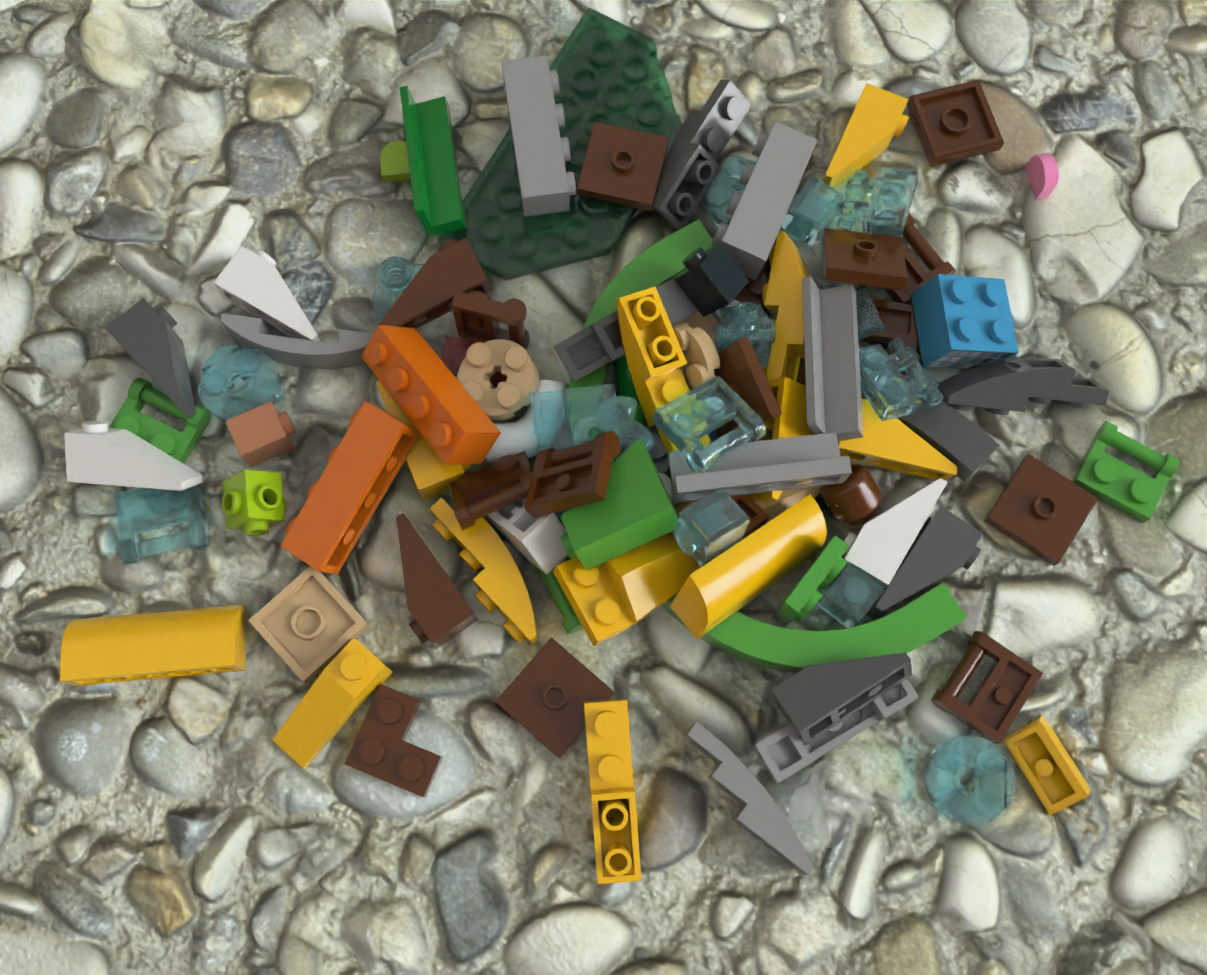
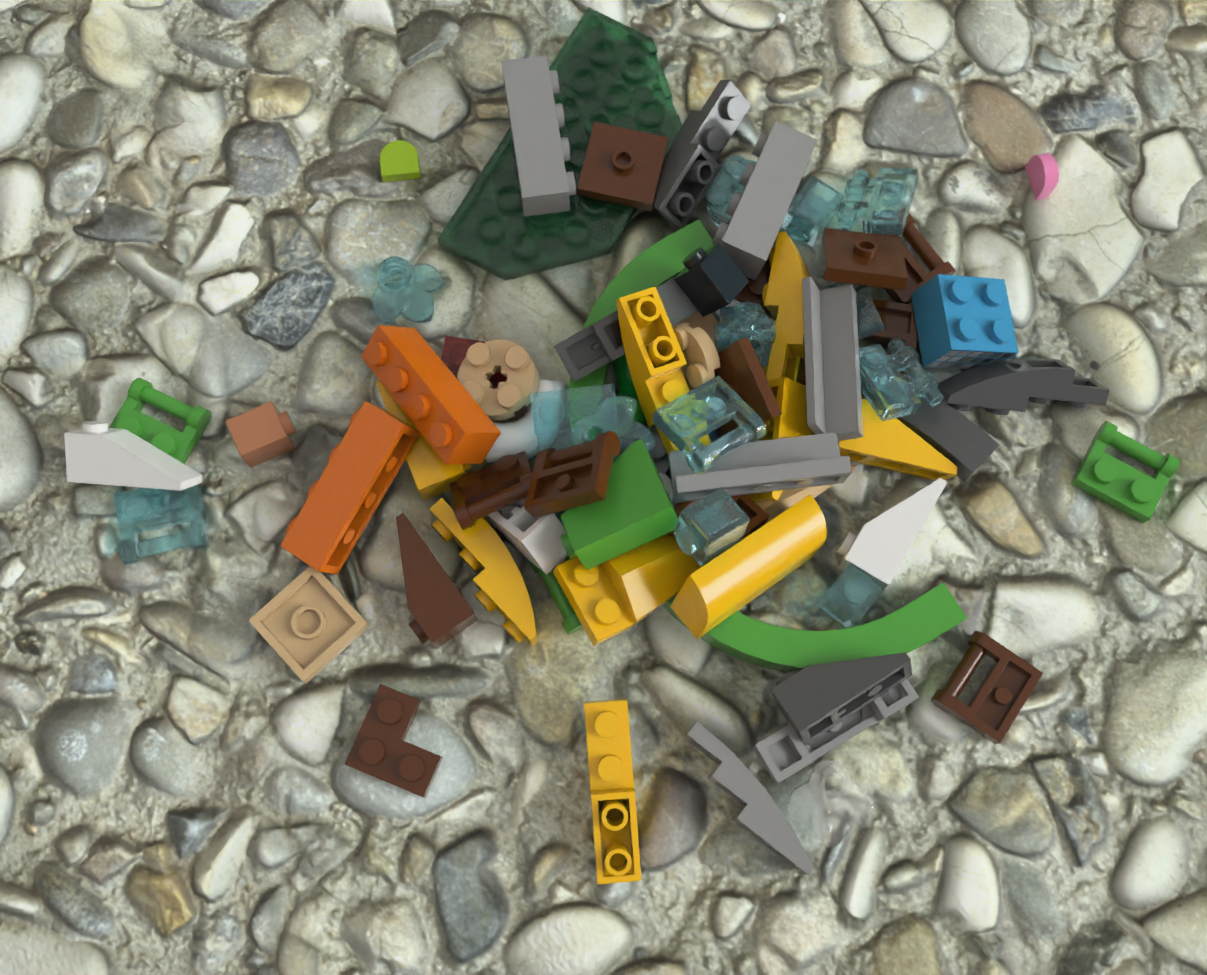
yellow brick [60,604,246,686] -> none
dark grey slope [105,298,196,419] -> none
clear light blue plate [198,345,283,422] -> none
white slope [214,246,321,342] -> none
light grey slope [220,313,373,369] -> none
lime brick [222,469,286,536] -> none
yellow slope [272,638,393,769] -> none
reddish brown slope [376,238,493,329] -> none
green panel [400,86,466,237] -> none
reddish brown plate [451,291,530,349] -> none
reddish brown plate [495,637,615,759] -> none
bright green plate [772,535,849,627] -> none
yellow slope [818,83,909,196] -> none
reddish brown head [820,464,882,525] -> none
dark grey slope [866,506,983,618] -> none
reddish brown plate [906,80,1004,167] -> none
clear light blue plate [924,736,1016,825] -> none
reddish brown plate [984,454,1099,566] -> none
yellow slope [1002,715,1091,815] -> none

